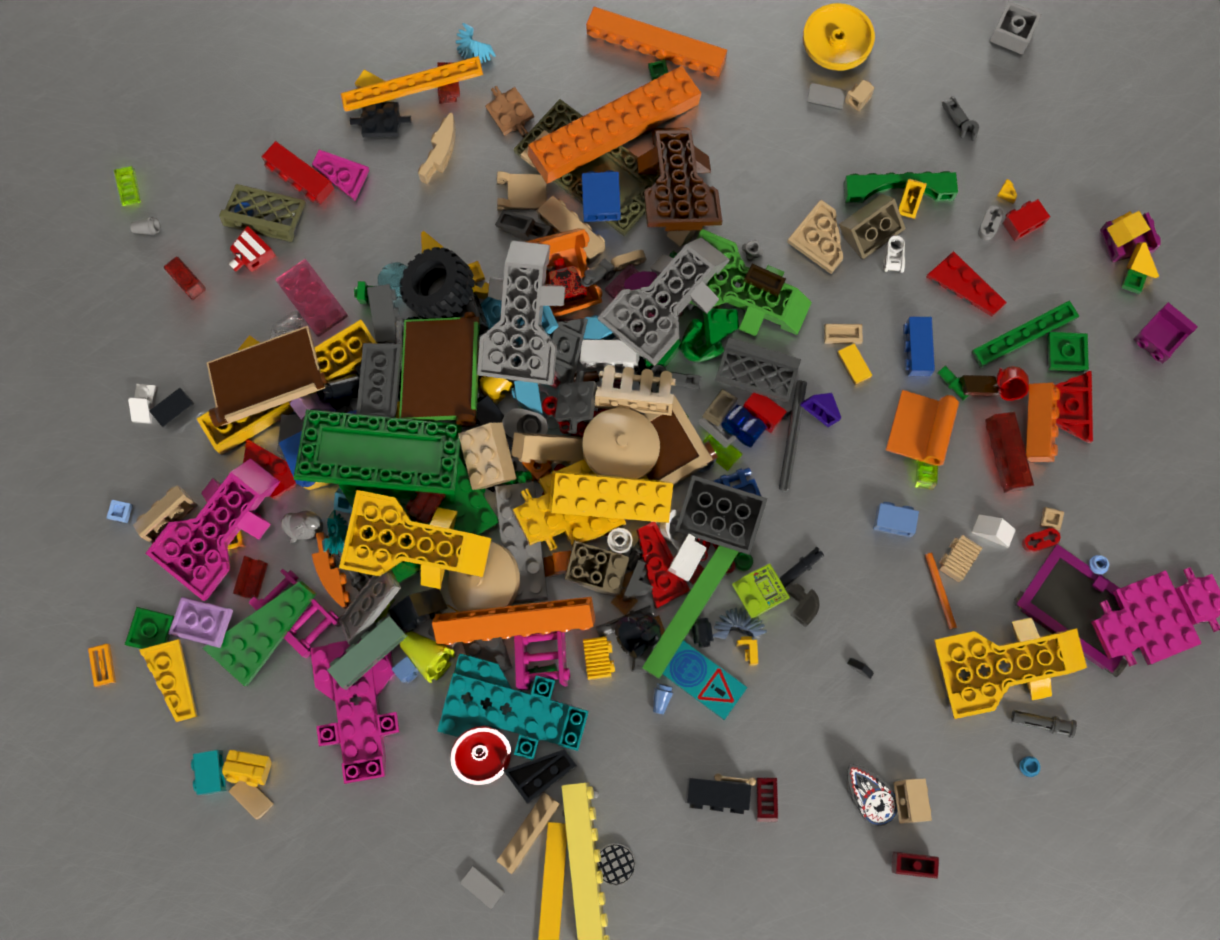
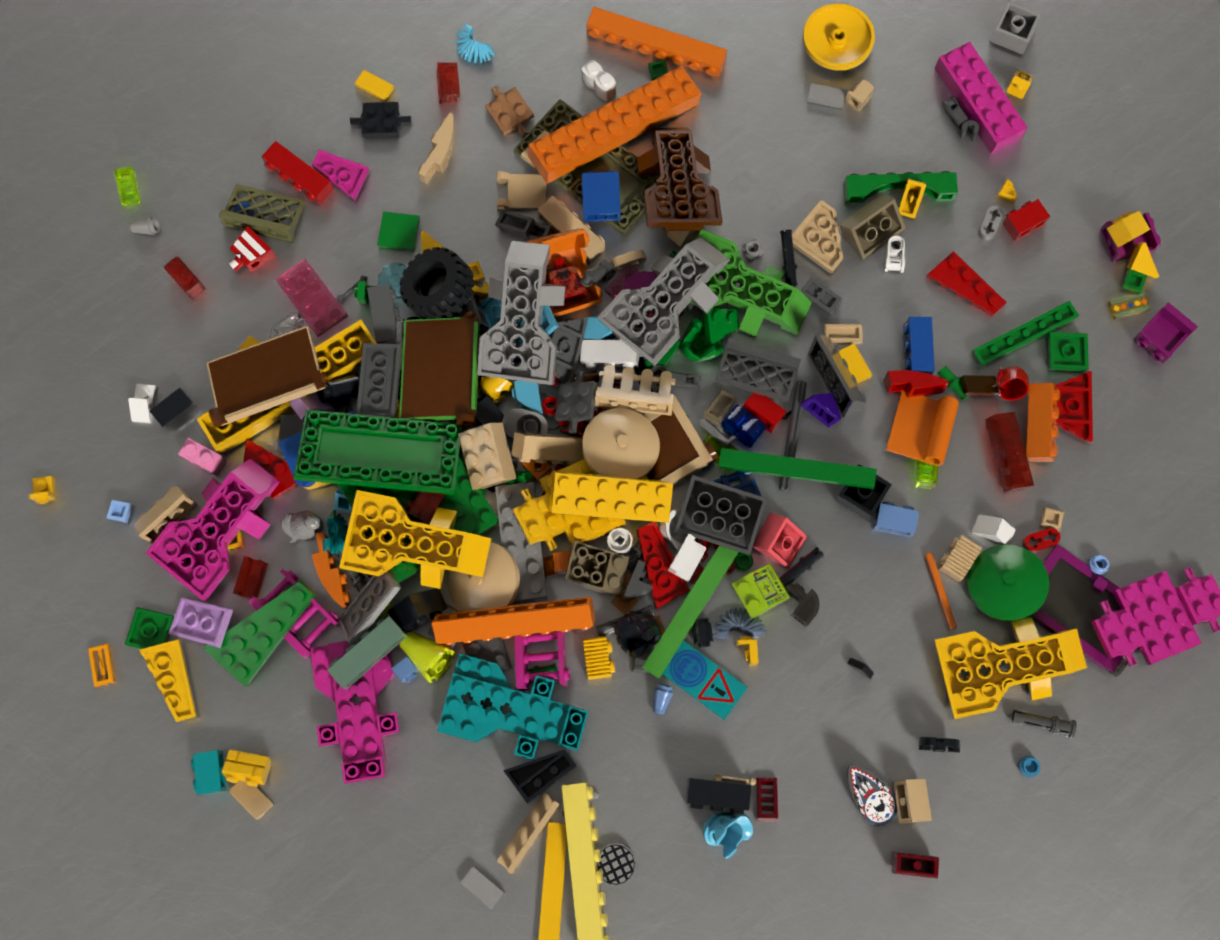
light orange tile [341,56,483,112] -> none
red dish [450,726,511,785] -> none
dark brown tile [744,263,786,297] -> none
none -> yellow bracket [29,476,56,504]
none -> bright pink brick [178,438,227,477]
none -> dark grey hinge [337,275,368,303]
none -> green tile [377,211,420,252]
none -> white brick [581,60,616,101]
none -> medium azure helmet [702,812,753,859]
none -> green tile [718,448,877,489]
none -> coral slope [753,513,807,569]
none -> black pin [780,229,798,286]
none -> dark grey hinge [801,277,842,314]
none -> dark grey slope [808,333,867,418]
none -> black brick [835,464,892,521]
none -> red slope [883,370,948,398]
none -> black plate [918,737,960,753]
none -> dark pink brick [935,42,1028,154]
none -> green dish [967,544,1049,621]
none -> yellow slope [1006,69,1034,99]
none -> clear yellow tile [1108,292,1151,320]

